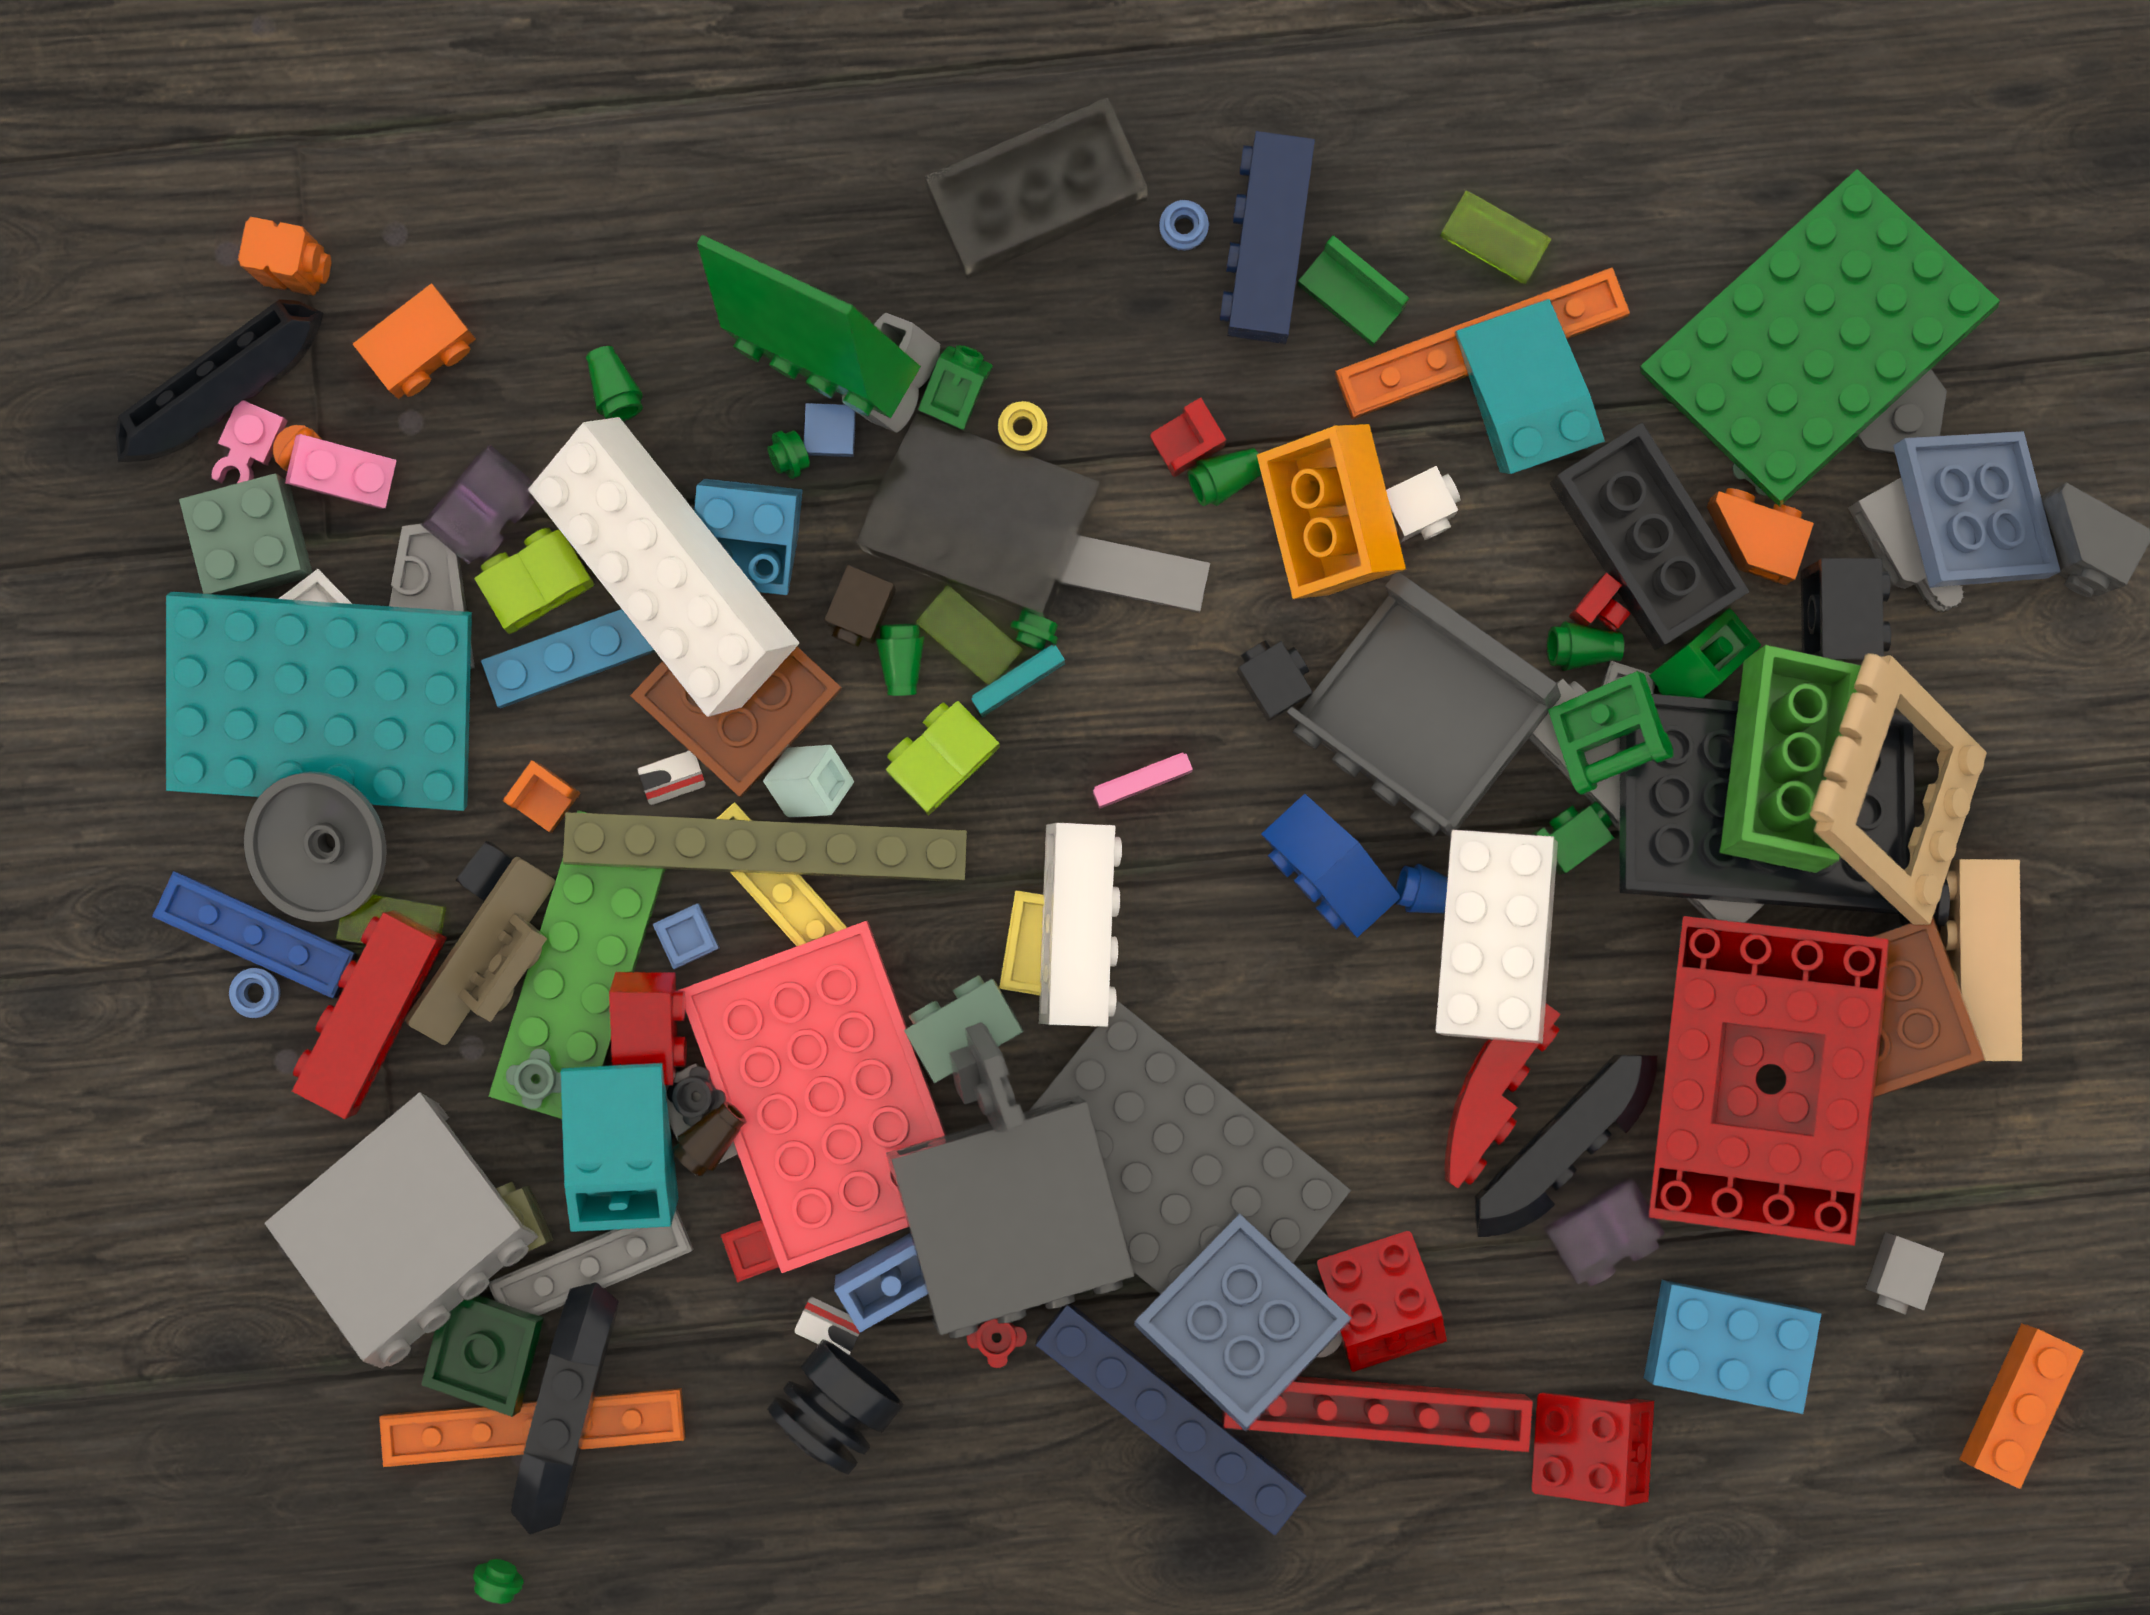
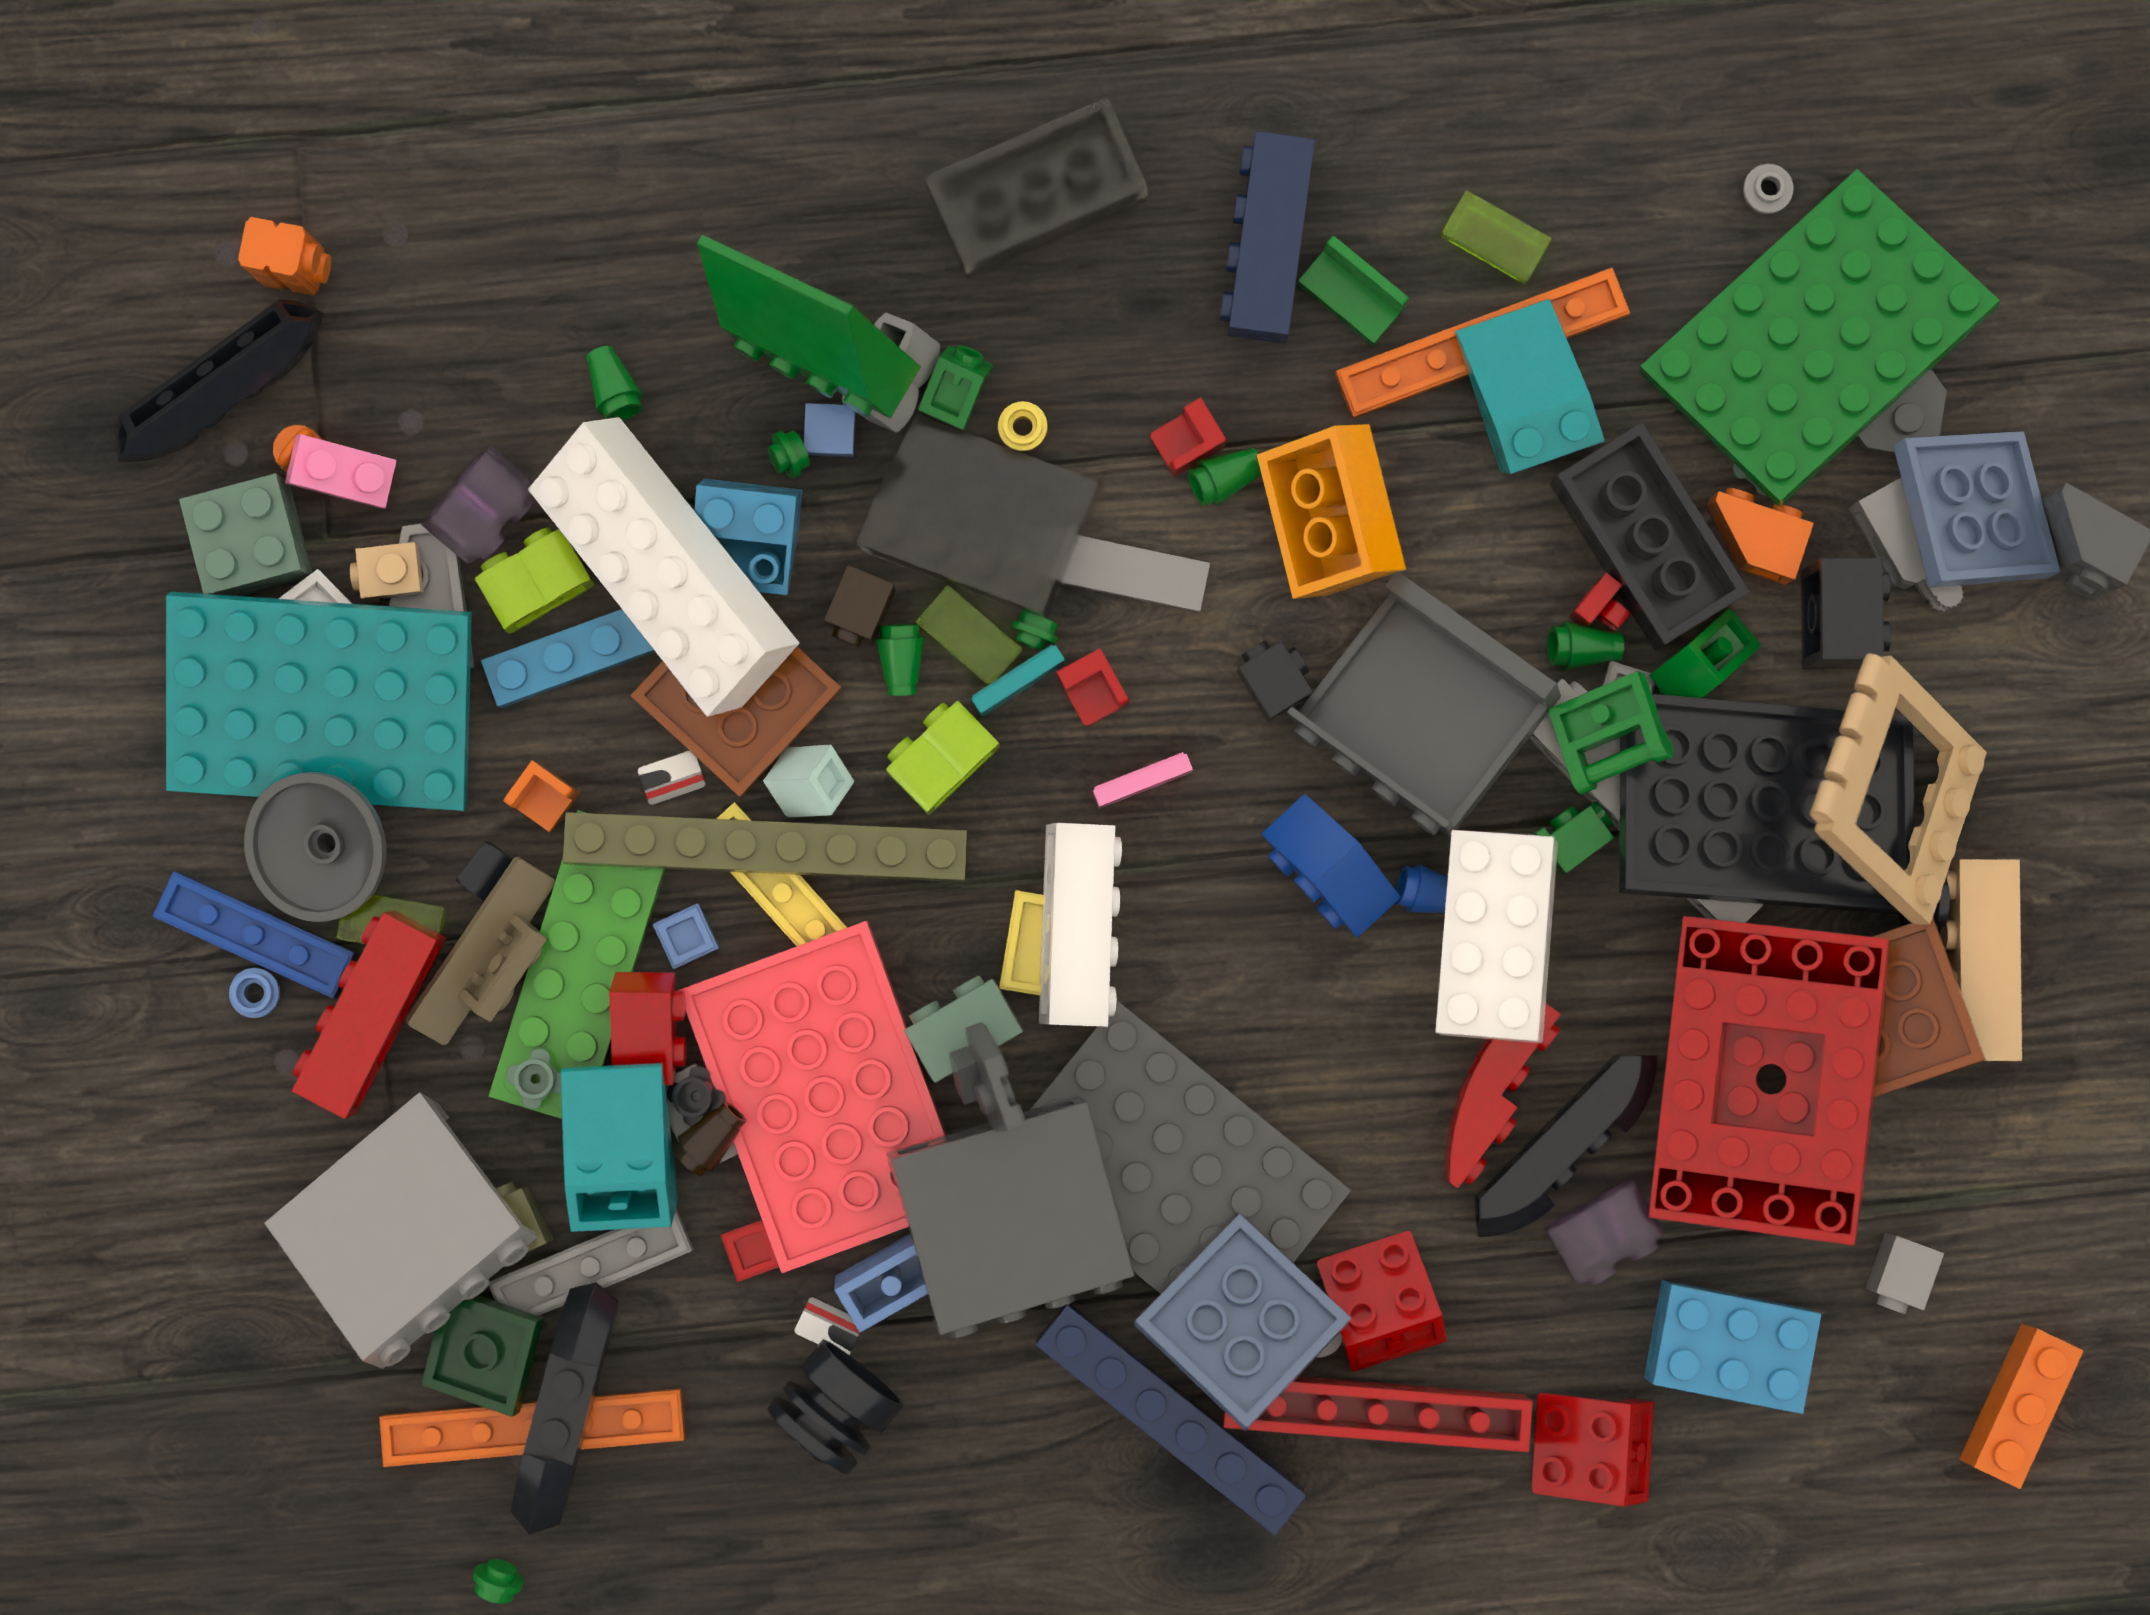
bright pink plate [212,400,288,483] -> none
orange brick [353,283,476,399] -> none
red plate [967,1318,1027,1368] -> none
medium blue plate [1159,200,1209,250] -> none
white brick [1386,466,1460,543] -> none
bright green brick [1720,645,1861,873] -> none
none -> tan bracket [350,542,424,603]
none -> red panel [1056,648,1129,727]
none -> light grey plate [1743,164,1793,214]

